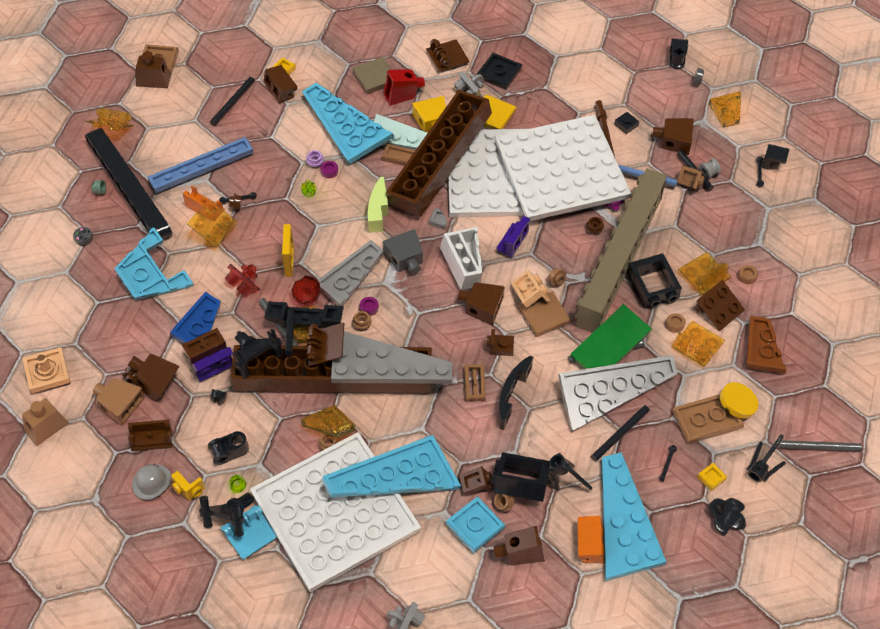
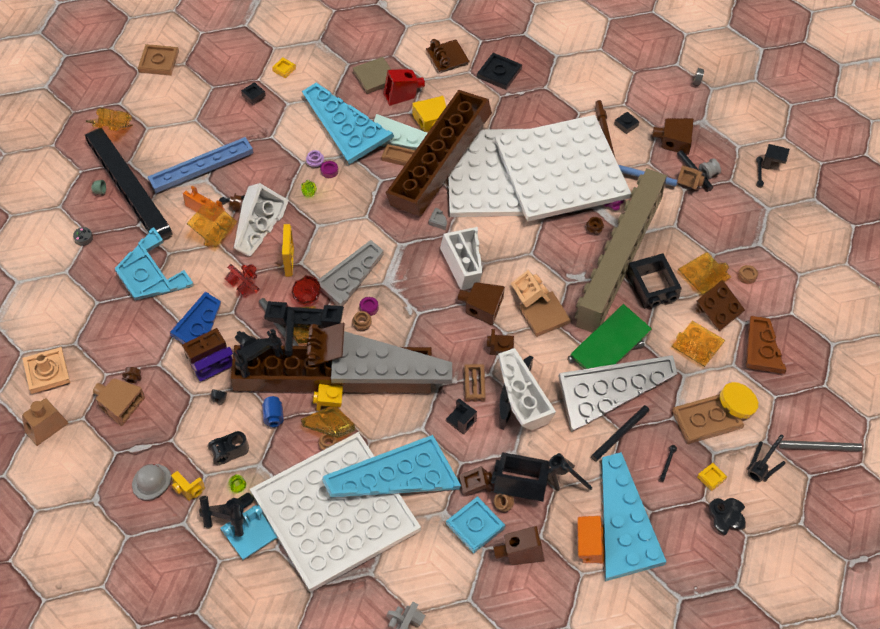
reddish brown torso [128,354,180,402] -> none
reddish brown hinge [128,419,173,451] -> none
reddish brown torso [136,51,171,89] -> none
black bar [210,77,255,126] -> none
reddish brown hinge [263,65,298,104] -> none
yellowish green slope [368,177,389,233] -> none
dark grey torso [382,229,423,274] -> none
light grey hips [454,71,484,97] -> none
yellow tile [483,94,516,129] -> none
dark purple bracket [496,216,530,257] -> none
medium nougat plate [548,268,566,287] -> none
medium nougat tile [666,313,686,333] -> none
black piece [670,38,688,69] -> none
clear yellow wing [709,91,741,128] -> none
none -> white wedge [234,183,289,257]
none -> black plate [241,82,266,105]
none -> blue brick [262,396,284,427]
none -> yellow bracket [313,384,343,411]
none -> black panel [446,399,477,434]
none -> white wedge [498,348,556,430]

